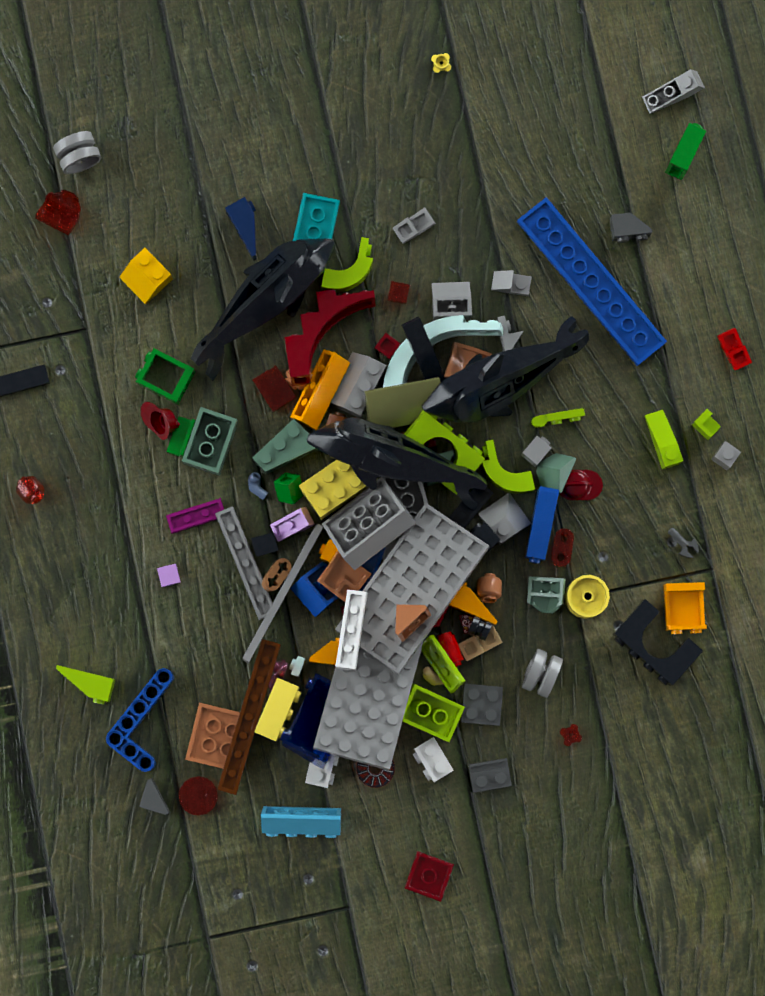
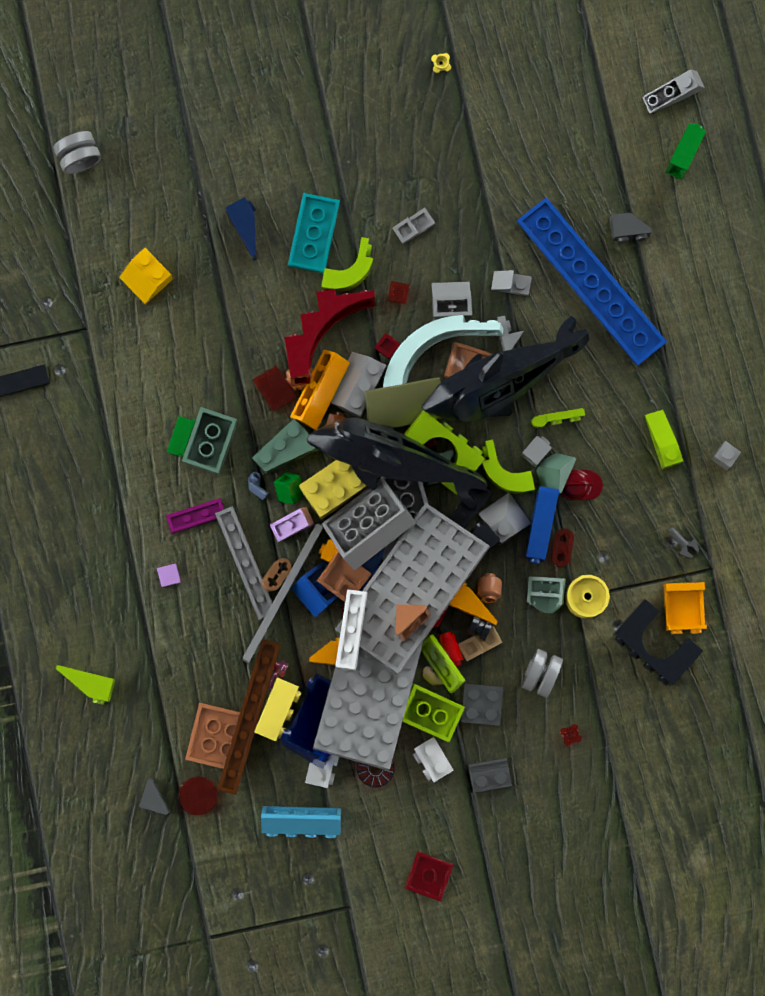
clear red head [16,476,45,504] -> none
clear red slope [35,190,81,235] -> none
blue beam [106,668,174,772] -> none
green window [135,348,196,405] -> none
dark red piece [141,402,180,440] -> none
black animal [191,238,336,381] -> none
black panel [251,532,279,557] -> none
light aqua plate [289,656,306,677] -> none
black tile [401,317,446,382] -> none
dark red tile [459,615,474,634] -> none
lime panel [692,409,721,440] -> none
red slope [717,328,752,370] -> none

